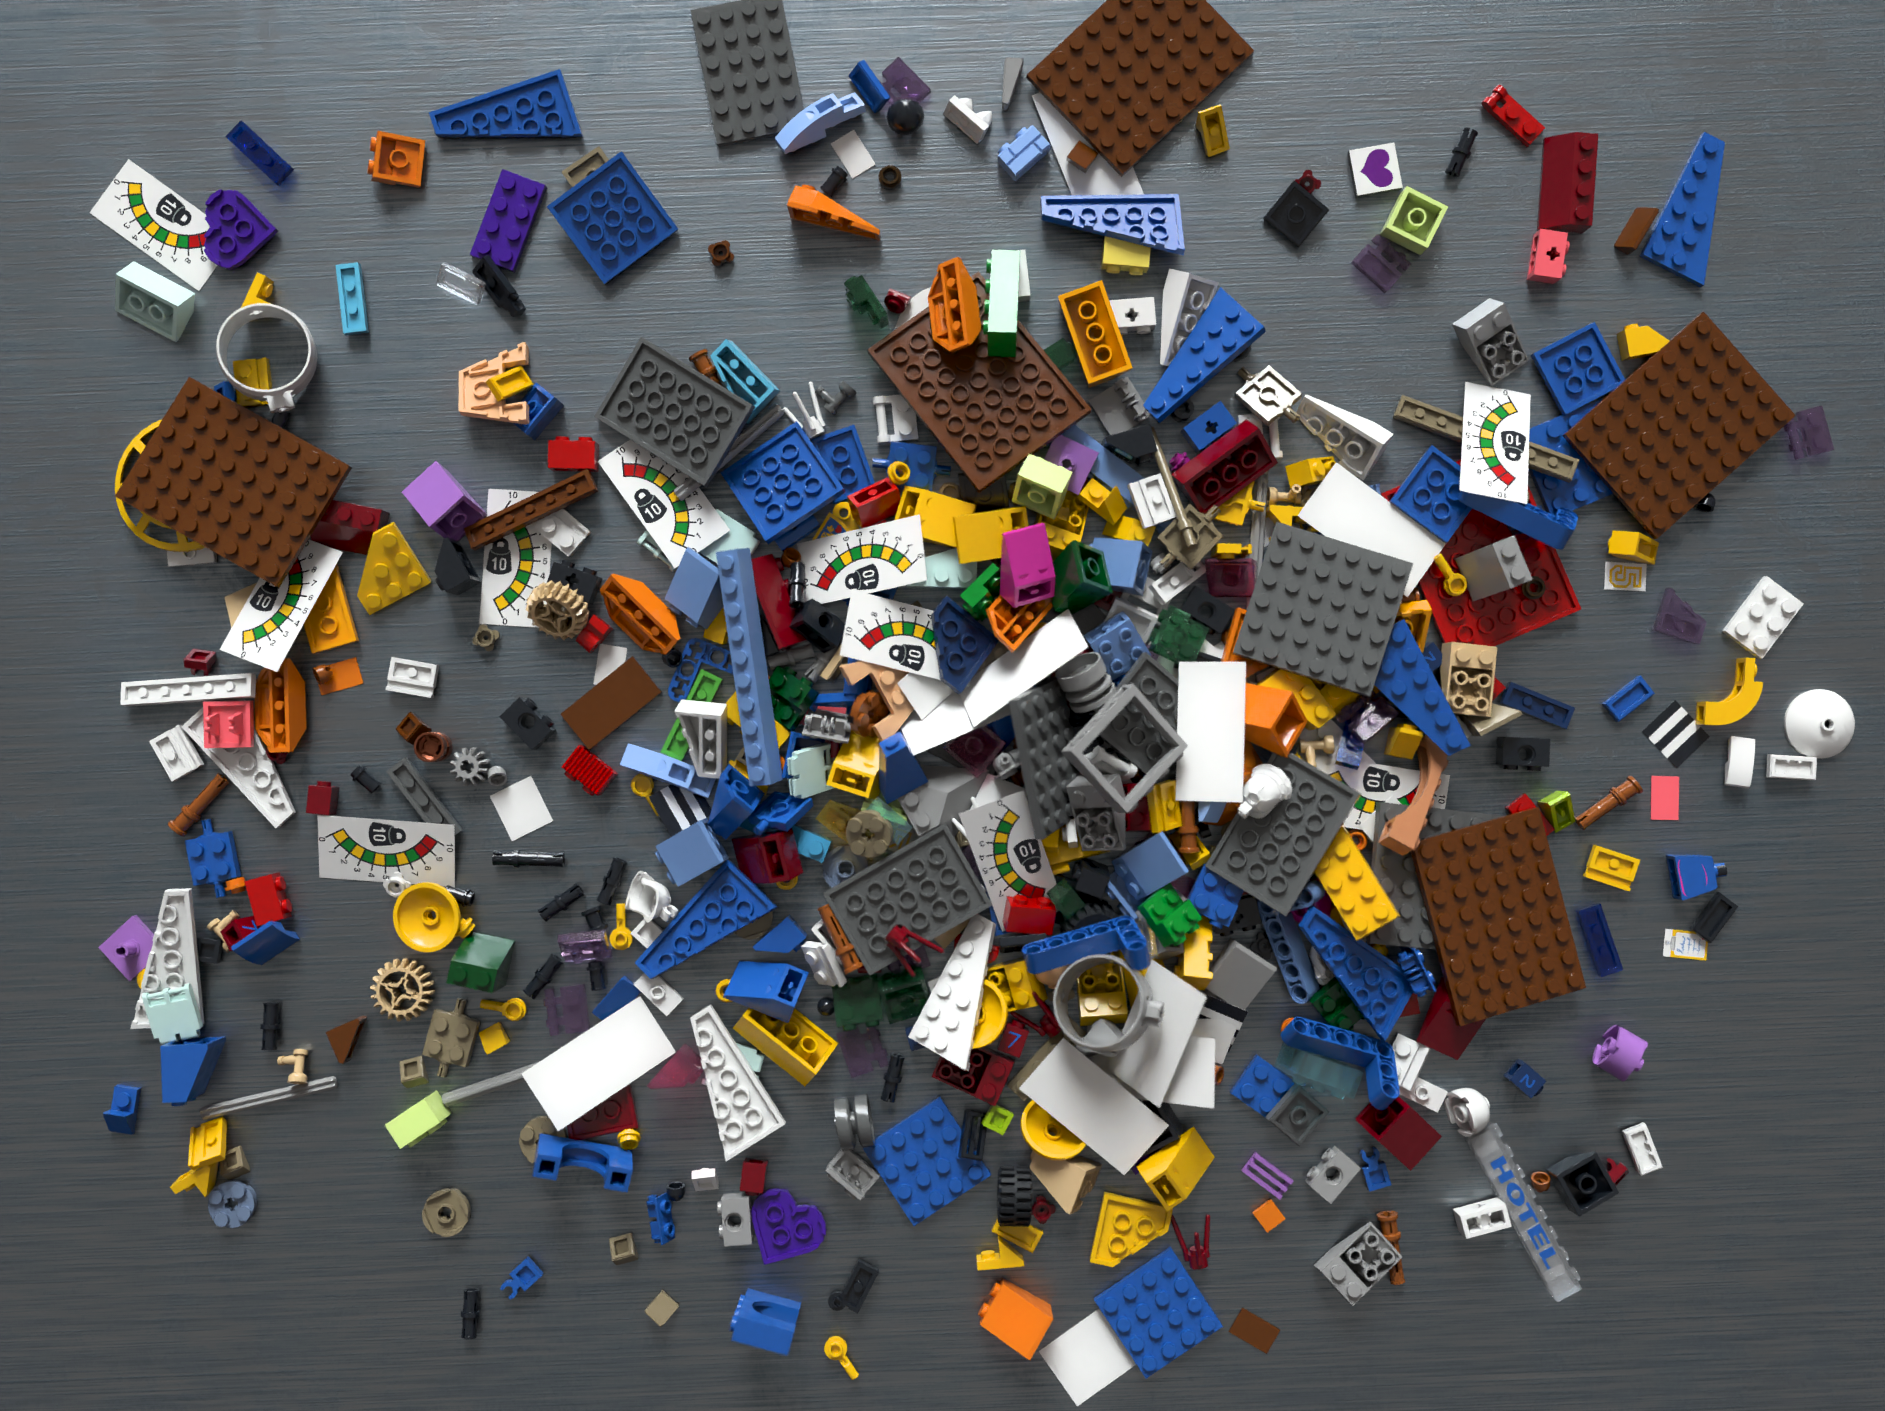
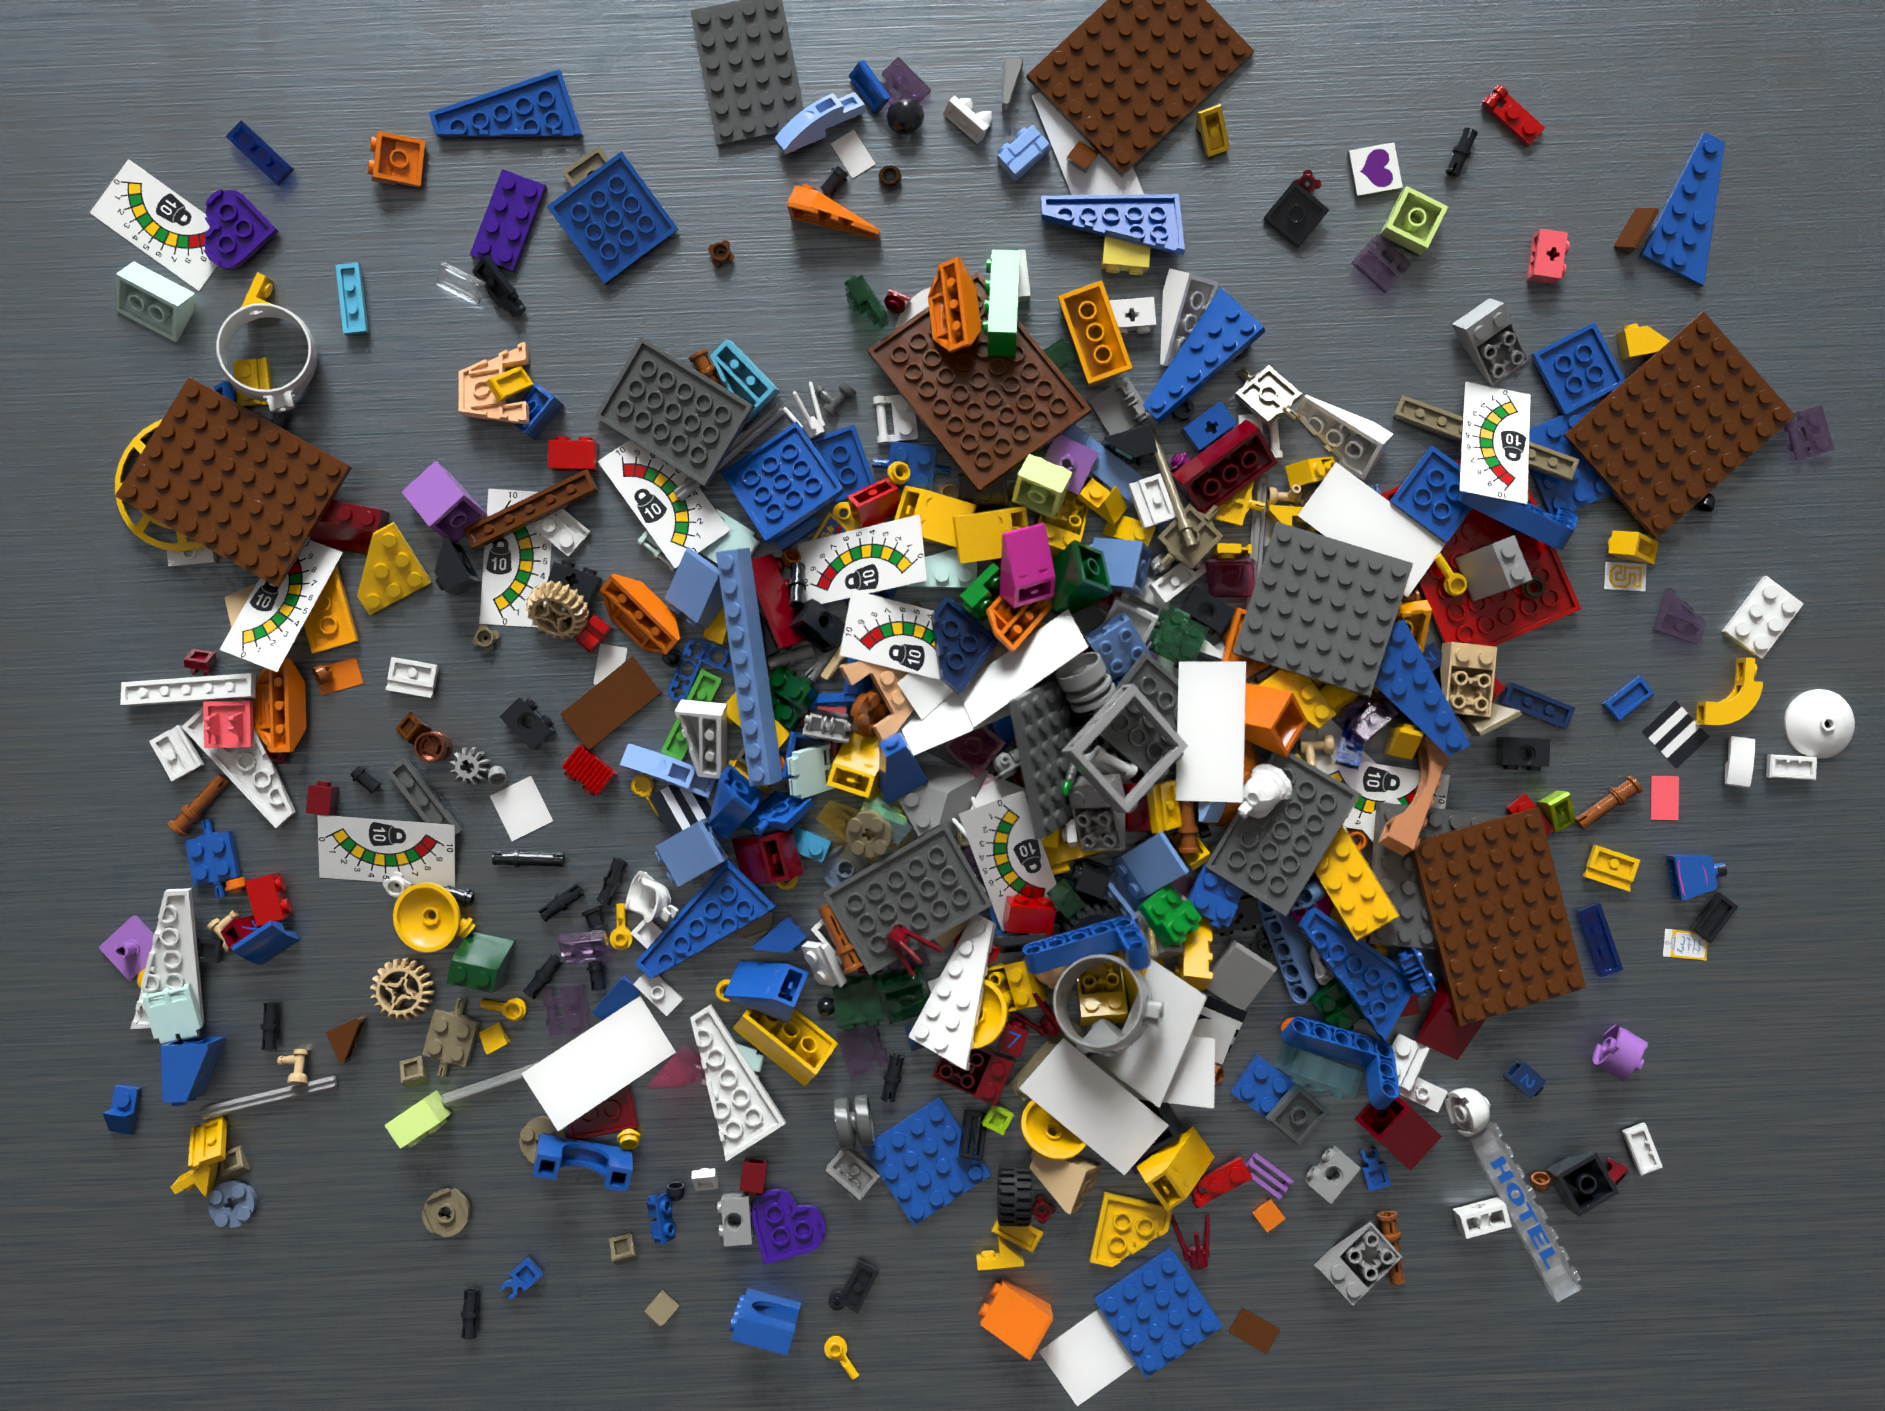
dark red slope [1537,132,1598,233] -> none
none -> piece [1062,762,1078,796]
none -> red plate [1190,1156,1253,1209]

